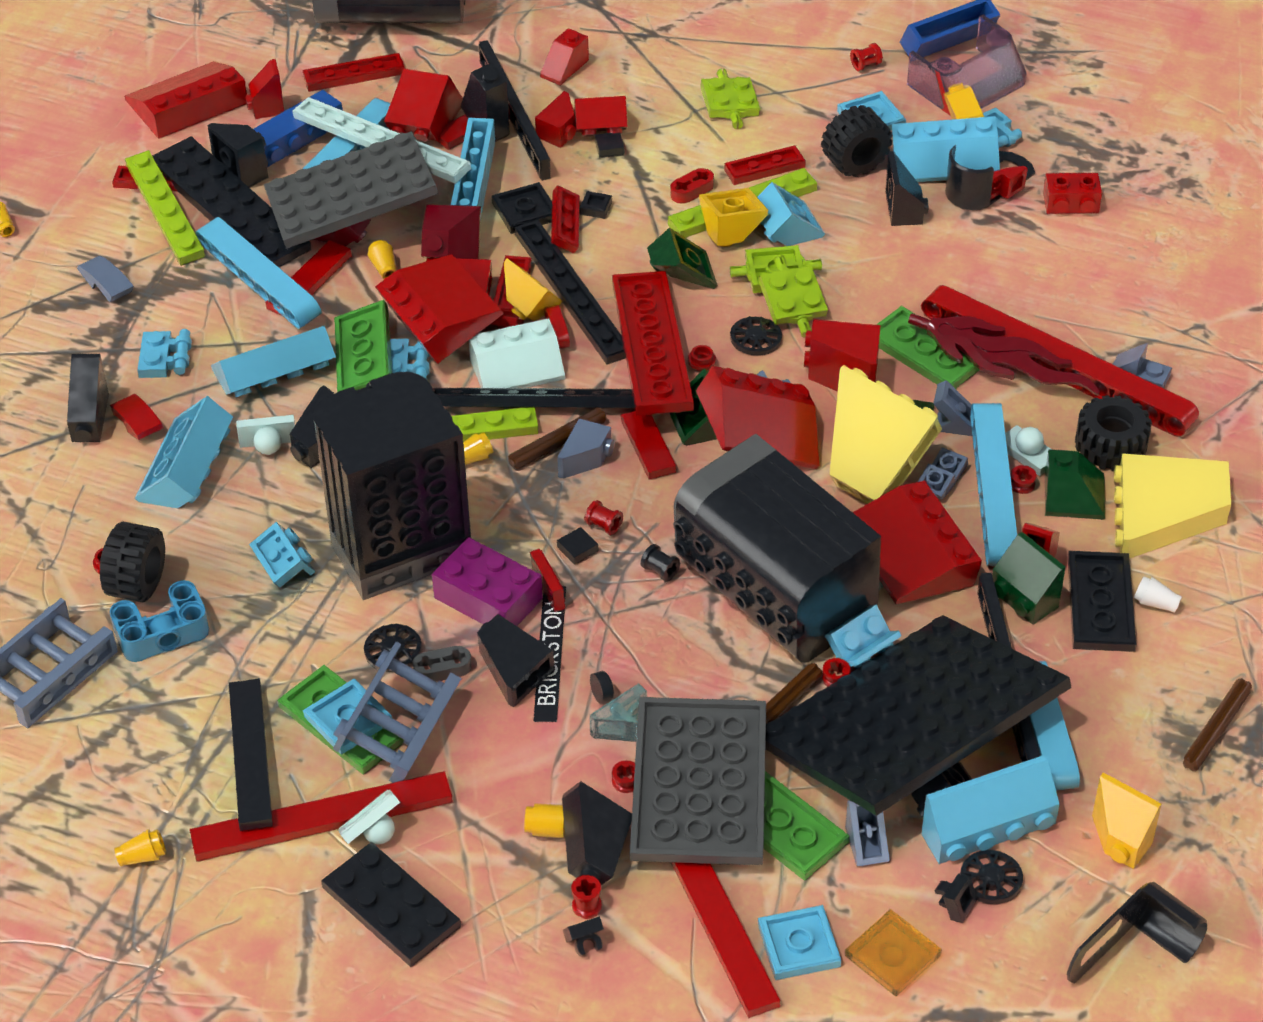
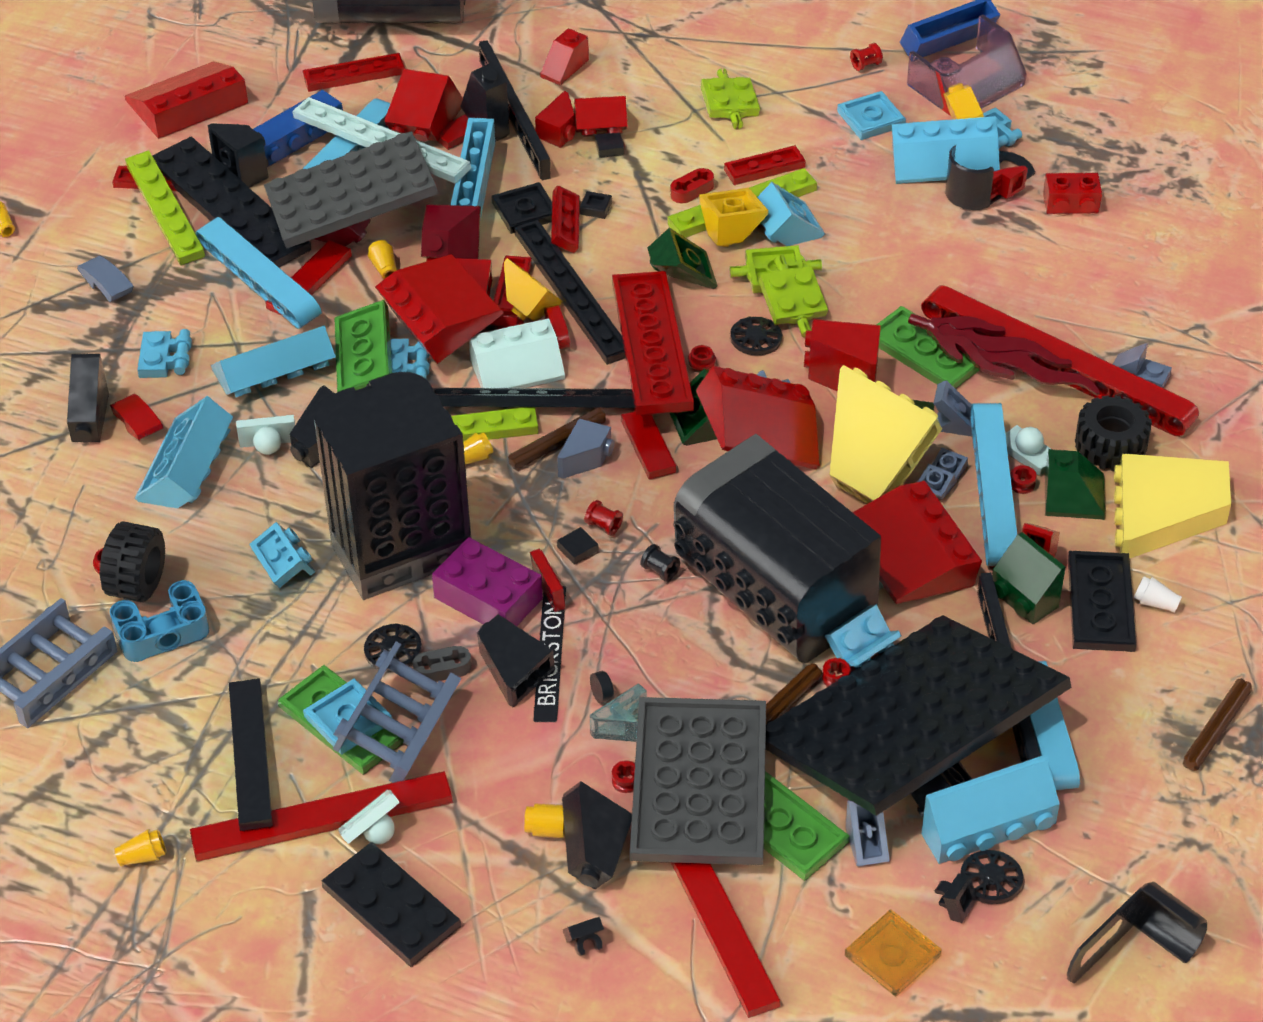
red slope [245,59,284,119] -> none
red bush [571,875,602,919] -> none
medium azure tile [758,905,841,980] -> none
black tyre [821,105,893,177] -> none
black slope [885,151,928,226] -> none
yellow slope [1092,772,1162,869] -> none

